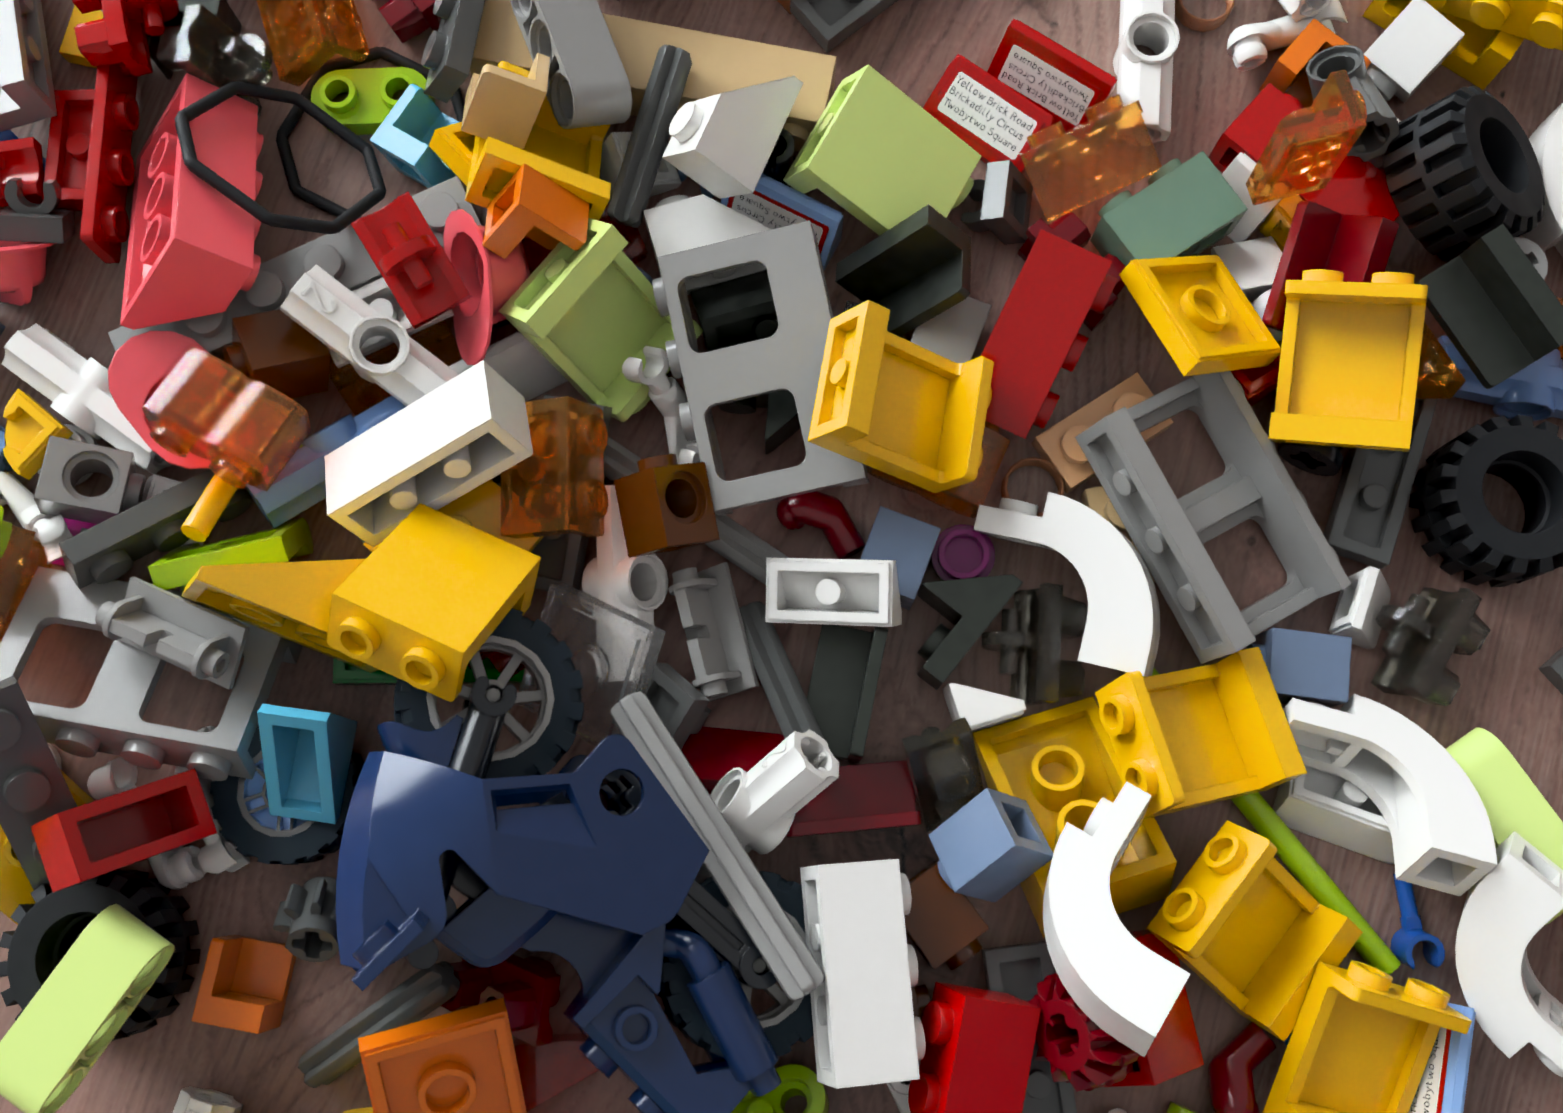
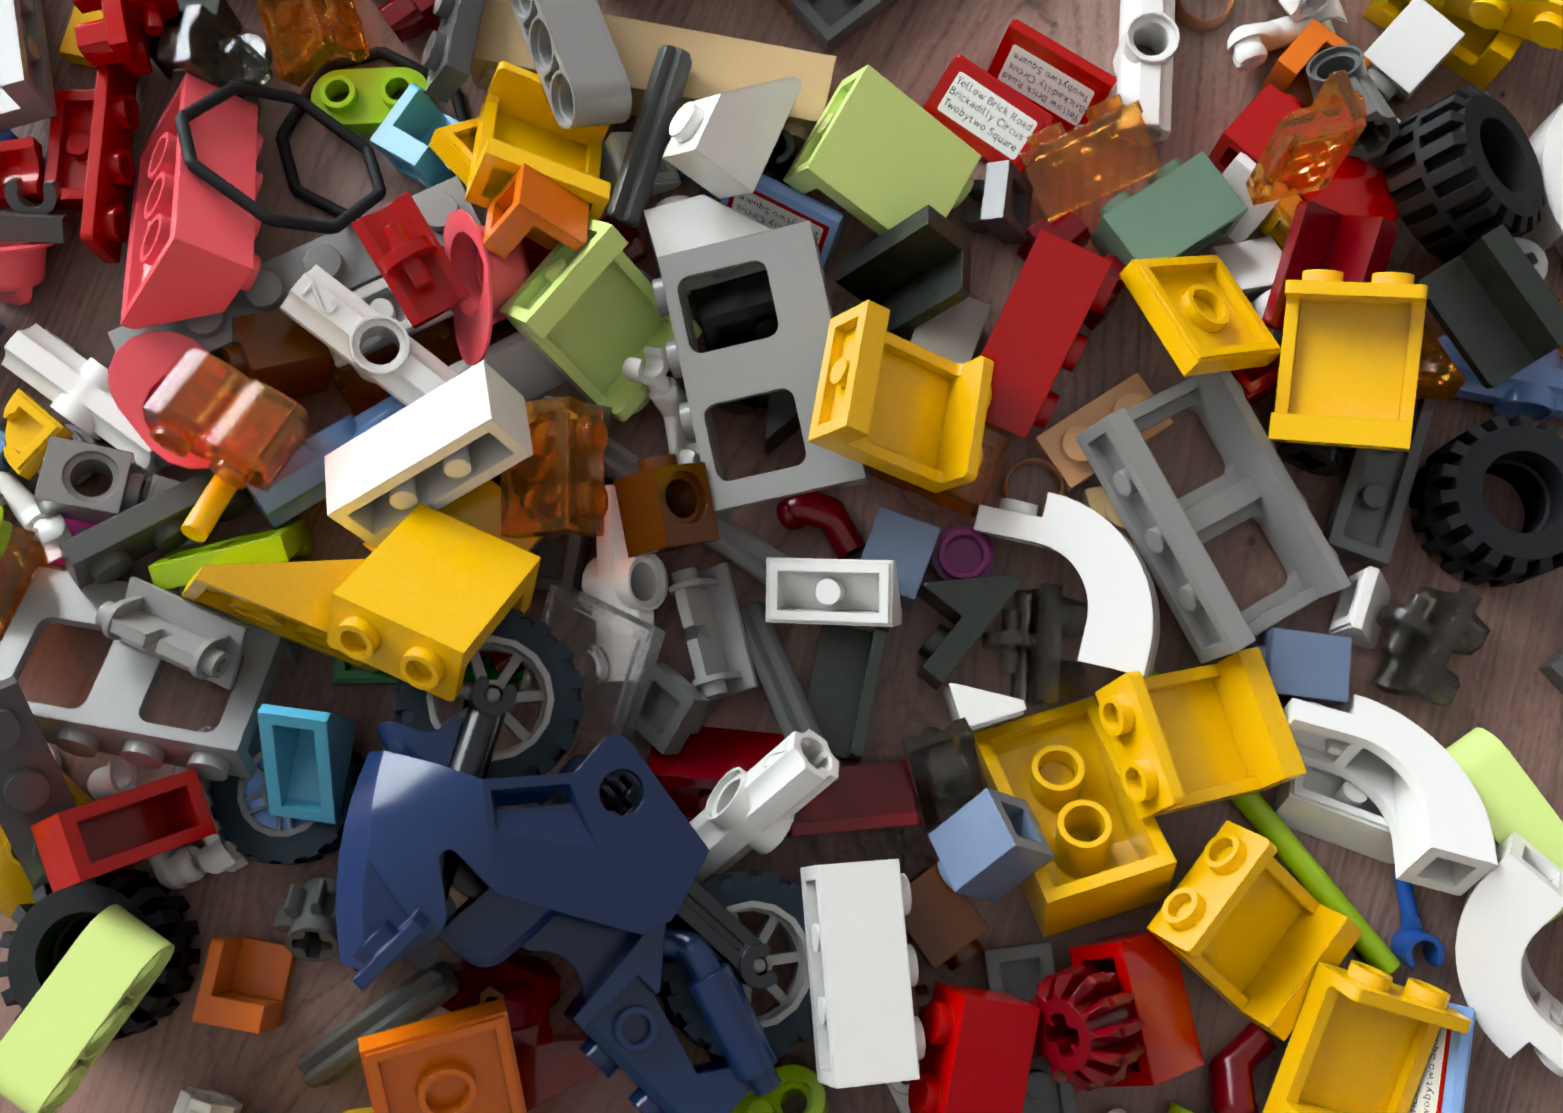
tan panel [461,53,550,149] -> none
light grey axle [610,691,825,1001] -> none
white arch [1042,781,1190,1057] -> none

